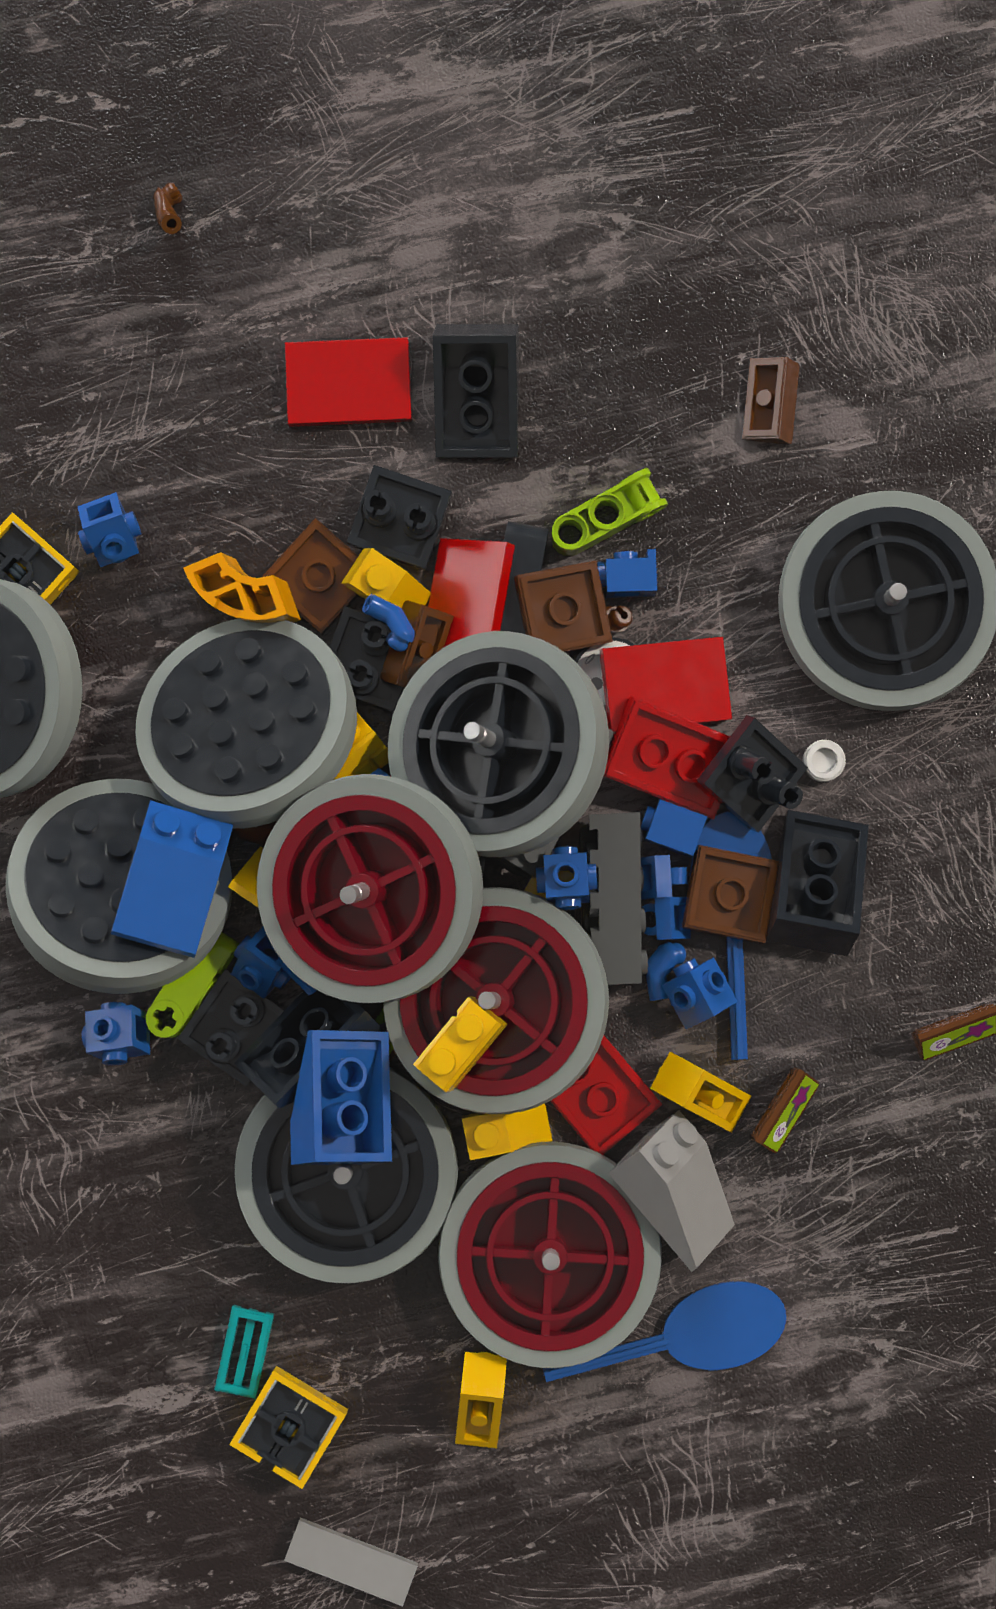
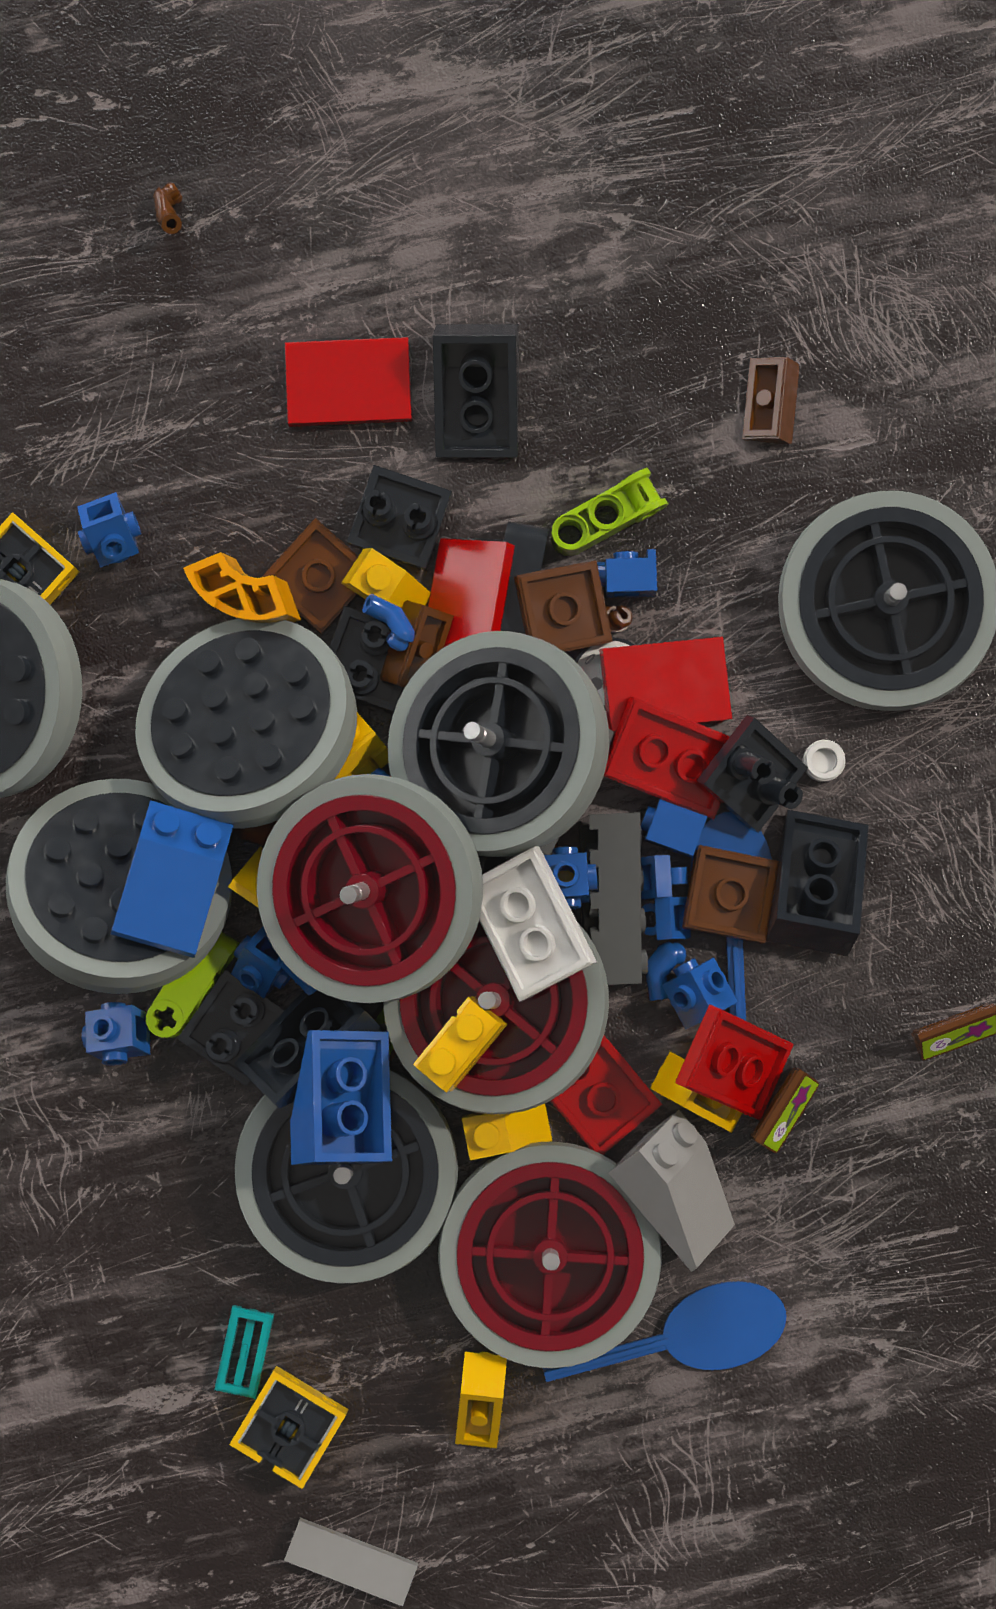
none -> white tile [479,846,597,1002]
none -> red tile [675,1004,794,1120]

